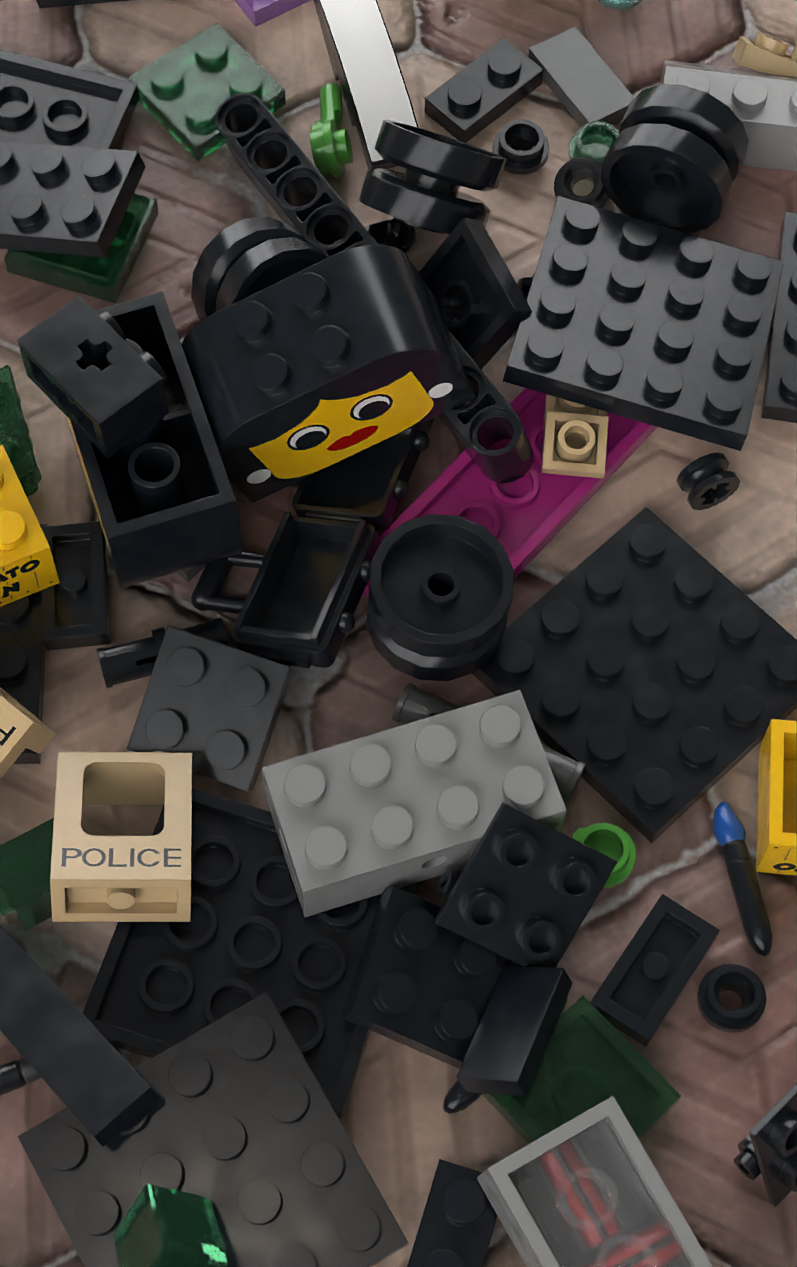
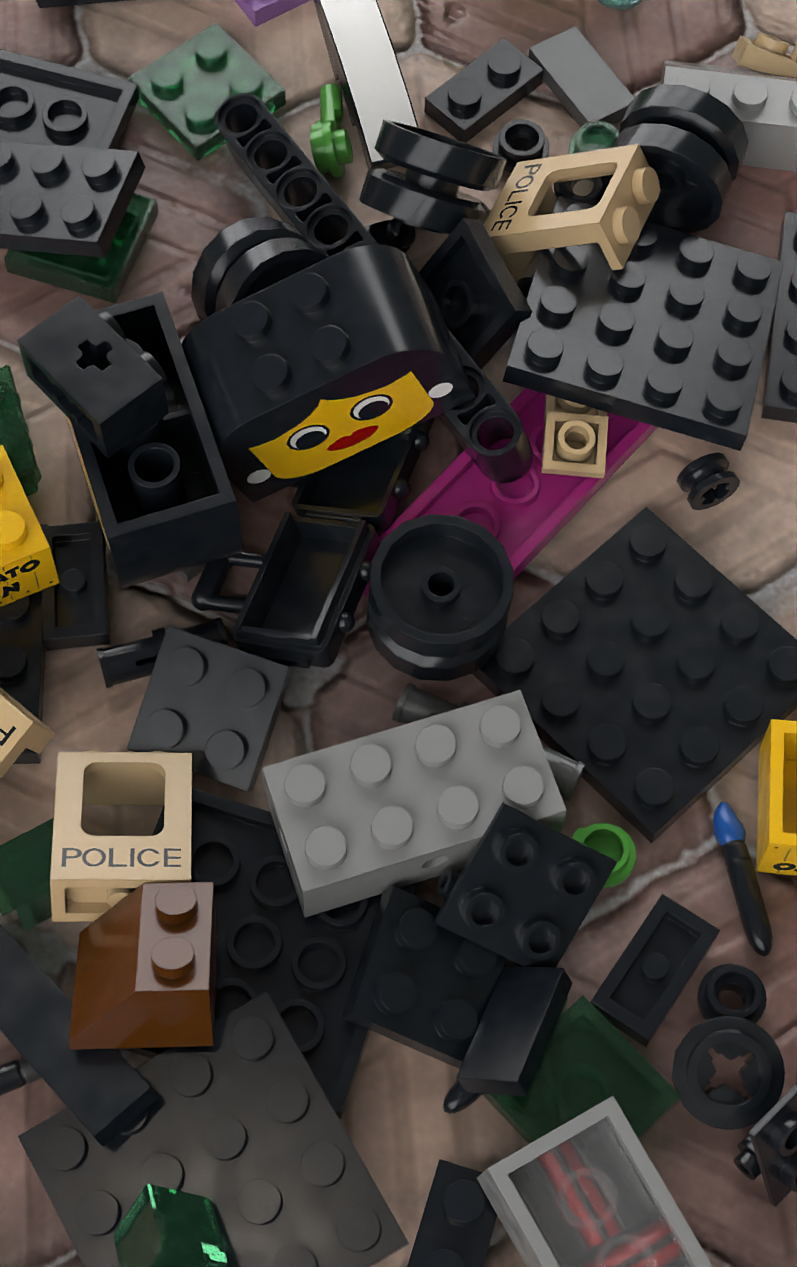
none -> reddish brown slope [69,882,218,1050]
none -> tan window [483,144,661,281]
none -> black gear [672,1016,785,1130]

